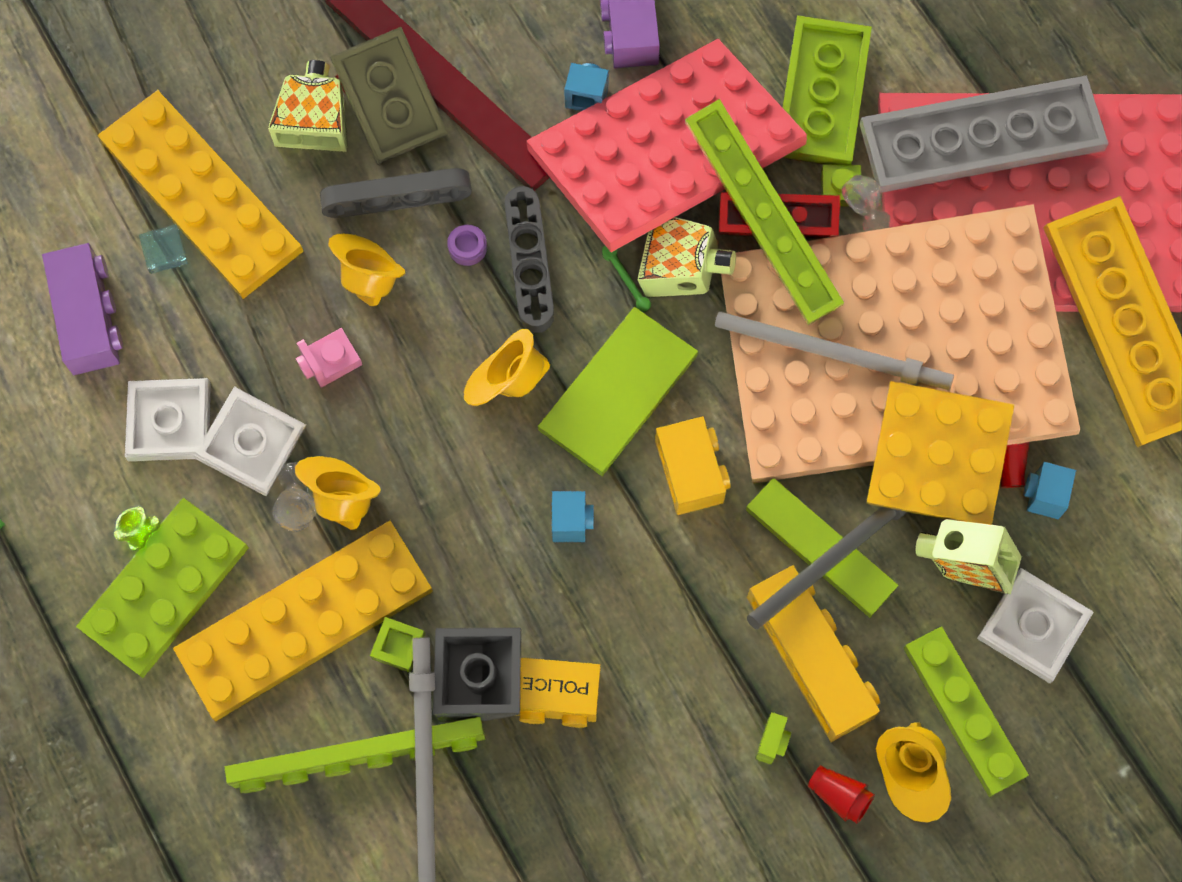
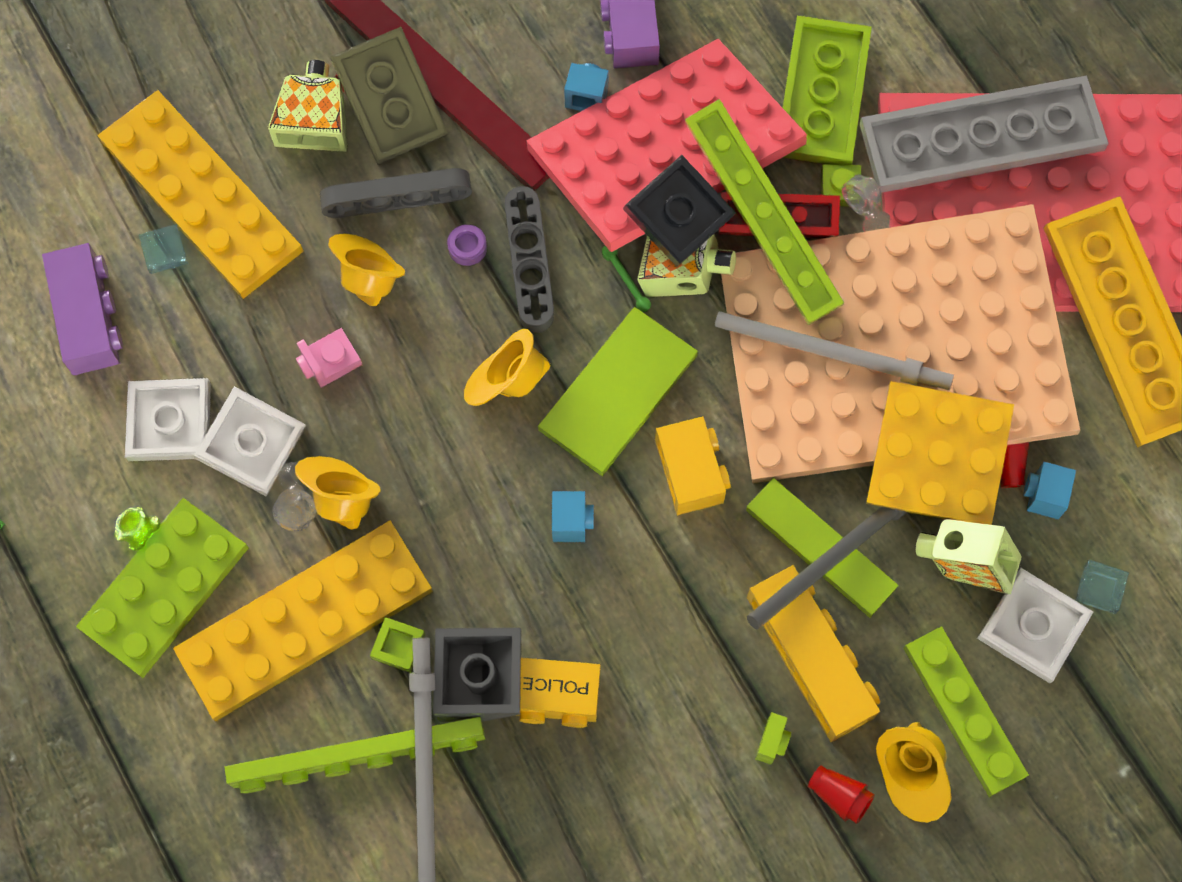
none -> black tile [623,155,736,267]
none -> clear light blue tile [1075,560,1129,614]

